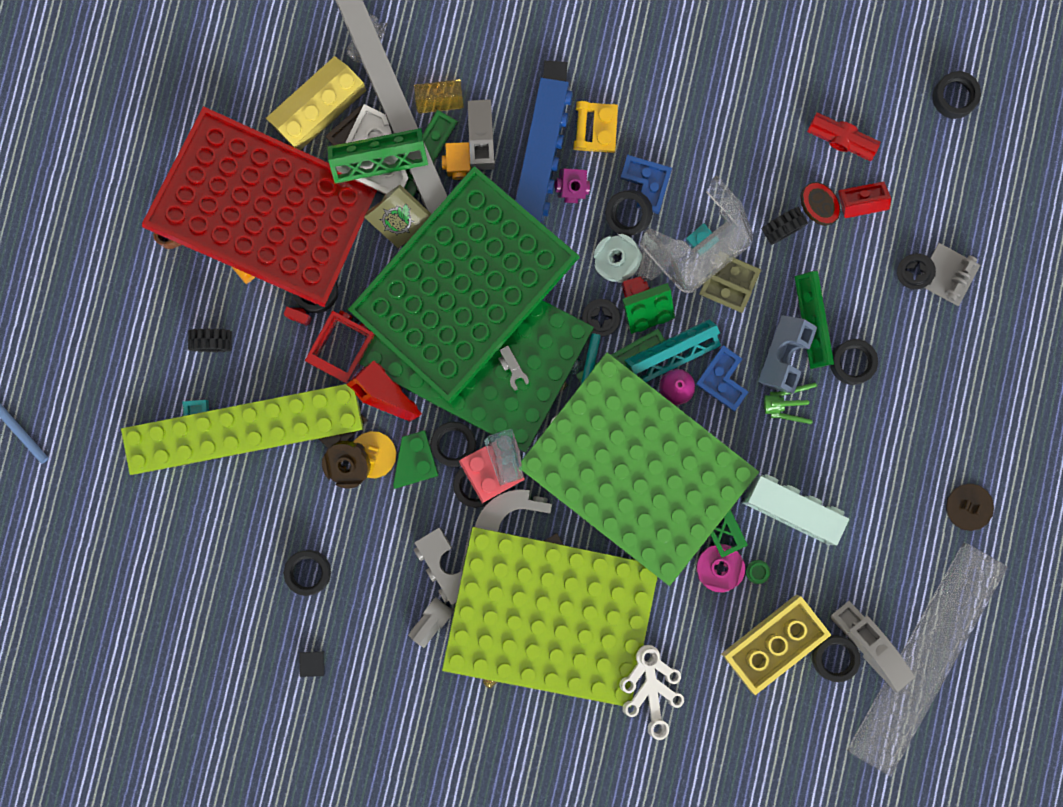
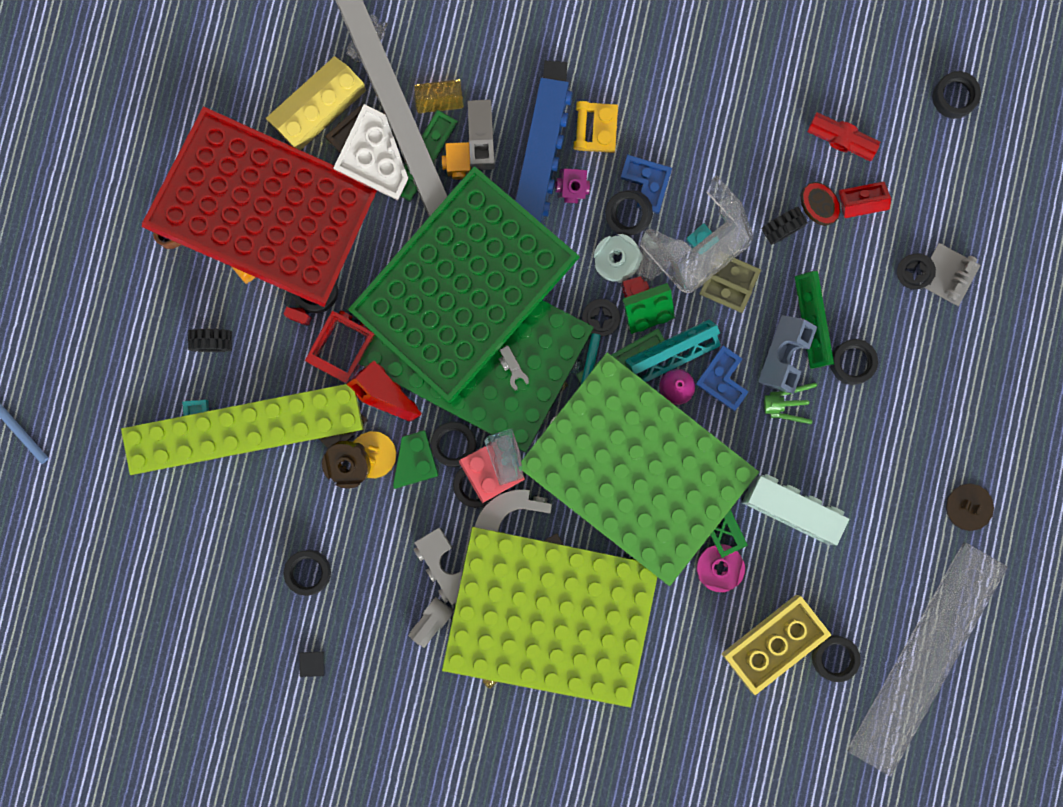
green fence [327,128,428,183] -> none
olive slope [364,185,432,248] -> none
white plant [619,645,684,740] -> none
green plate [746,560,770,584] -> none
light grey slope [831,601,915,693] -> none

